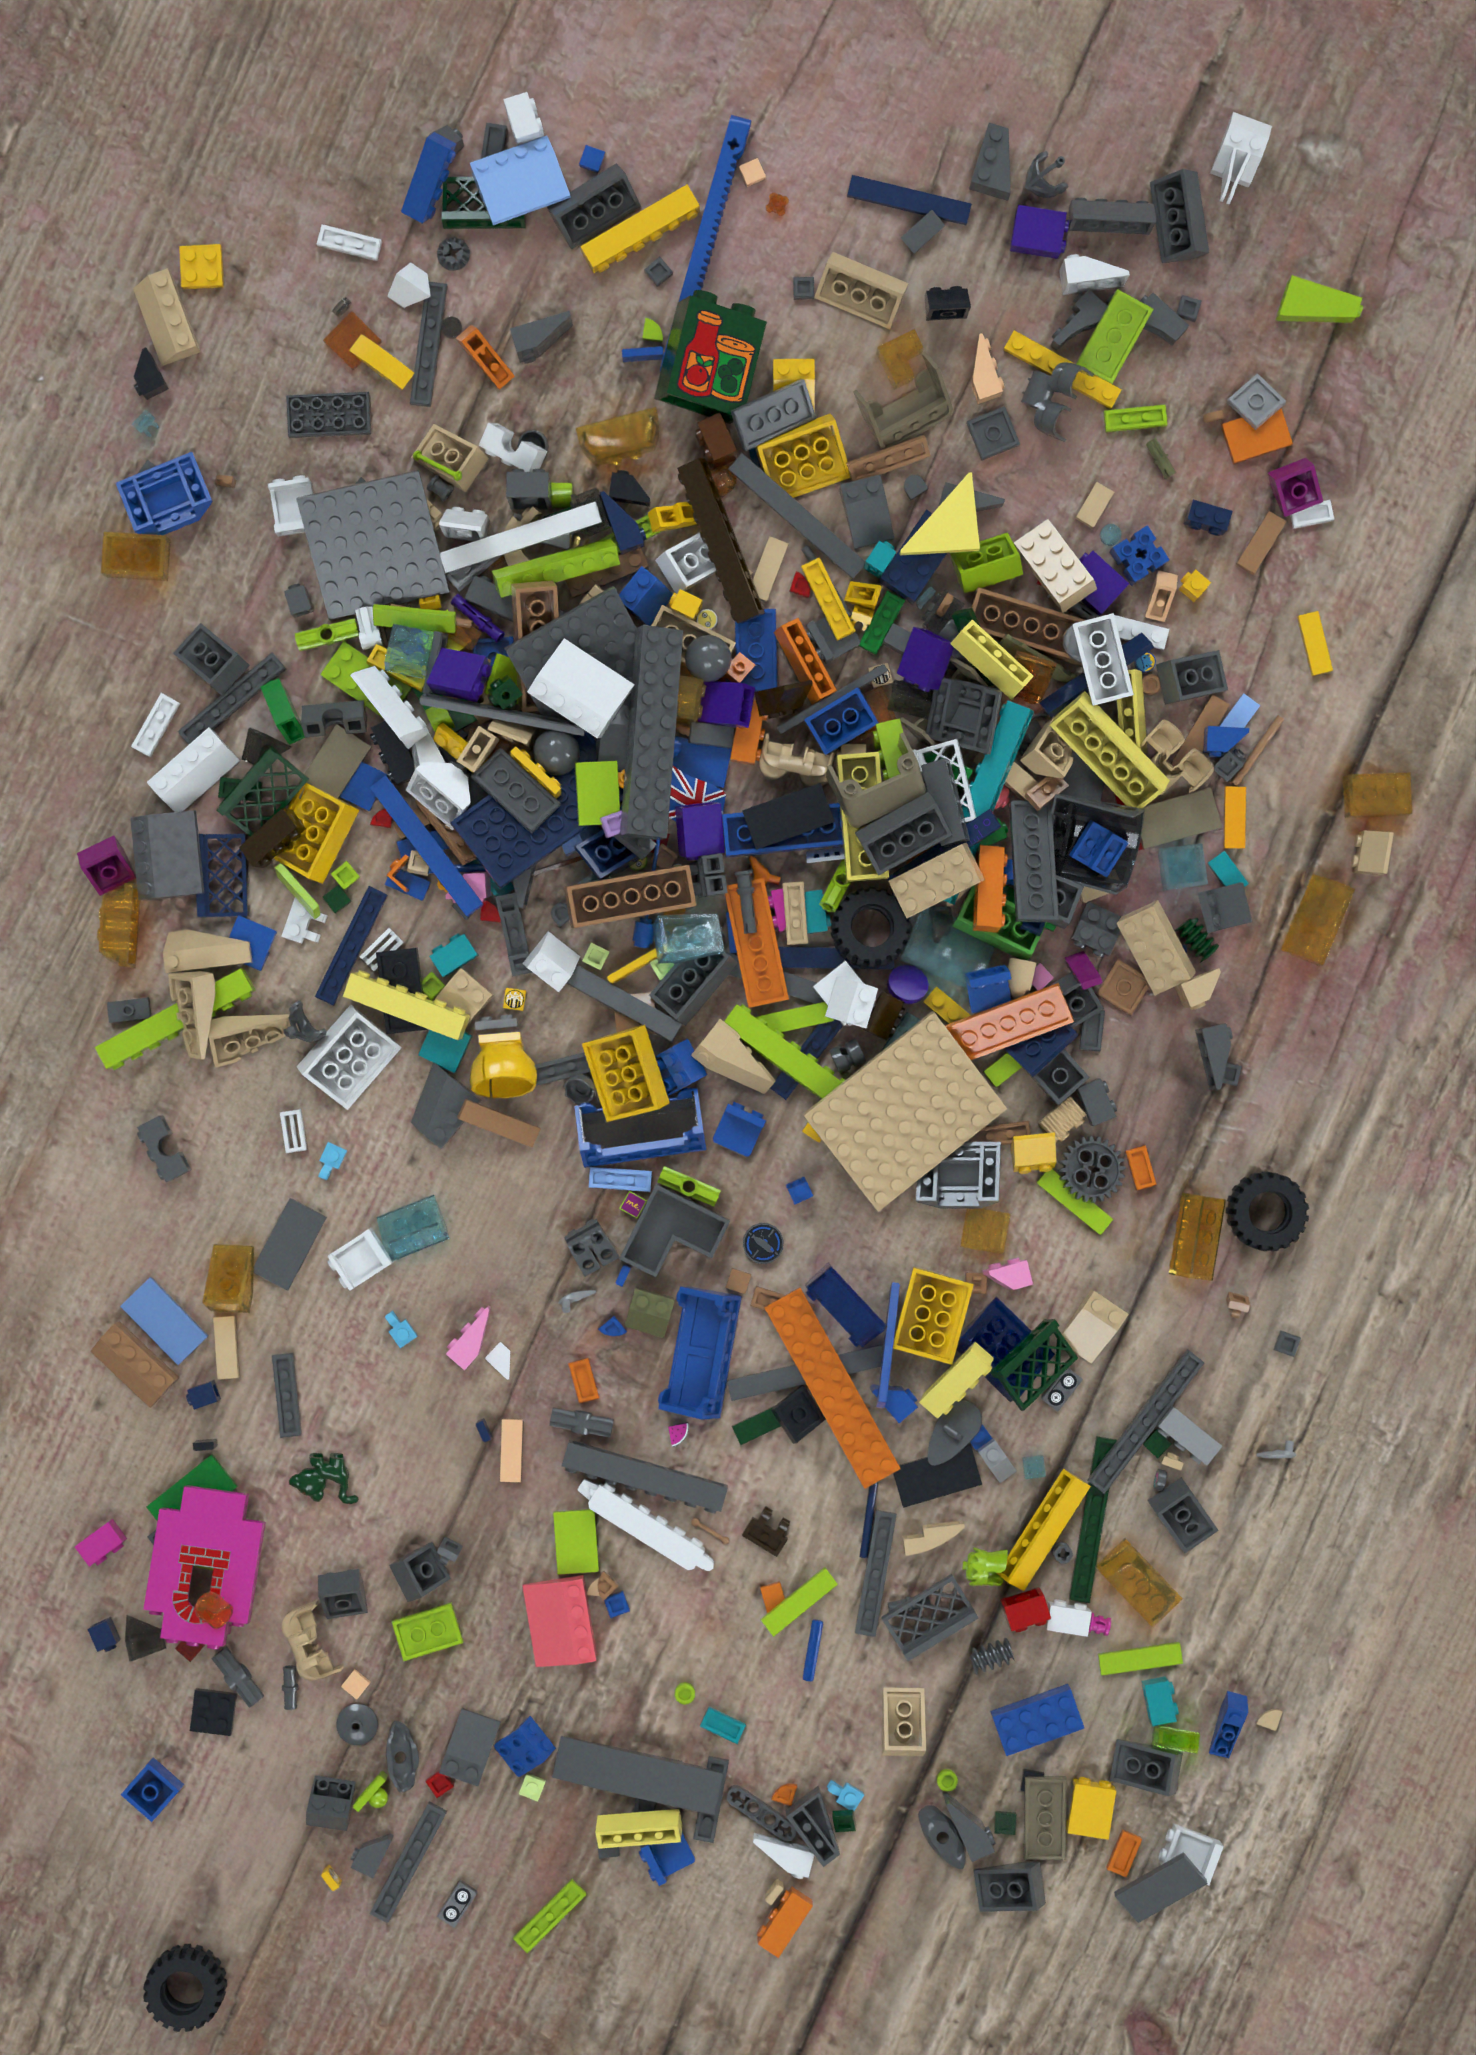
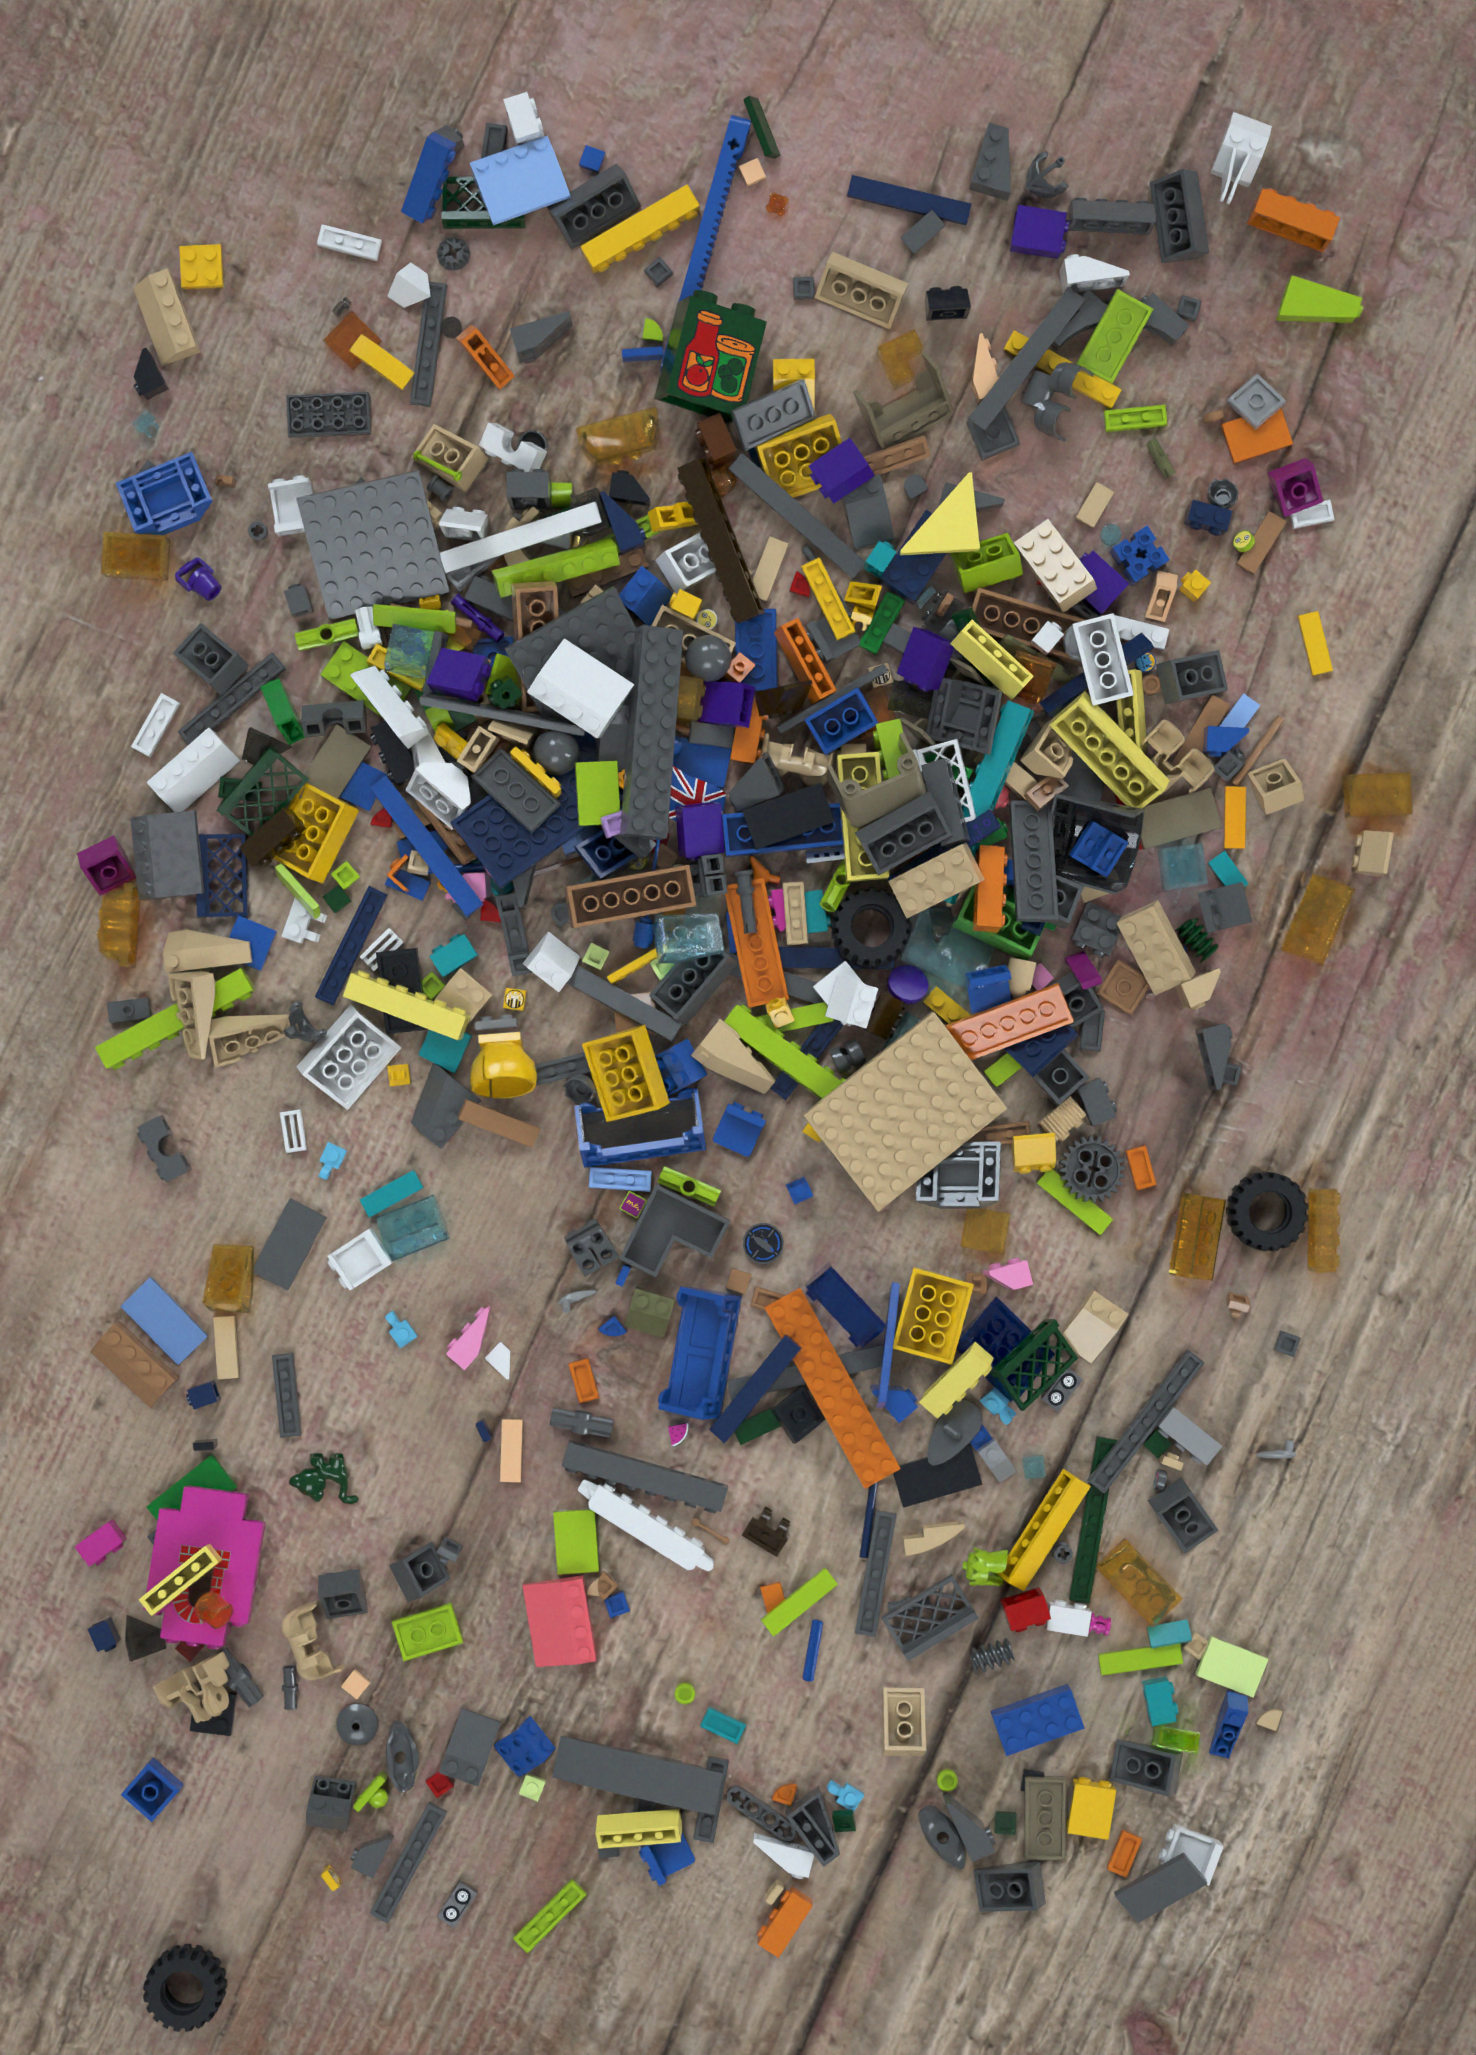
none -> light yellow brick [139,1544,223,1616]
none -> tan piece [153,1651,229,1723]
none -> dark purple piece [175,557,222,601]
none -> dark grey bush [248,522,268,541]
none -> teal tile [360,1170,424,1218]
none -> yellow tile [387,1064,411,1086]
none -> dark blue tile [709,1334,802,1443]
none -> dark grey slope [729,751,786,811]
none -> dark green tile [743,96,781,159]
none -> yellow bracket [766,997,795,1029]
none -> dark purple brick [808,437,875,504]
none -> dark grey tile [968,288,1085,432]
none -> medium azure plate [980,1387,1016,1425]
none -> white brick [1030,621,1064,656]
none -> teal tile [1146,1619,1192,1649]
none -> tan tile [1182,1630,1208,1660]
none -> yellowish green tile [1195,1636,1269,1697]
none -> dark grey hair [1207,478,1239,509]
none -> tile [1233,530,1255,552]
none -> orange brick [1246,188,1340,253]
none -> tan slope [1247,758,1304,815]
none -> clear yellow slope [1307,1188,1340,1273]

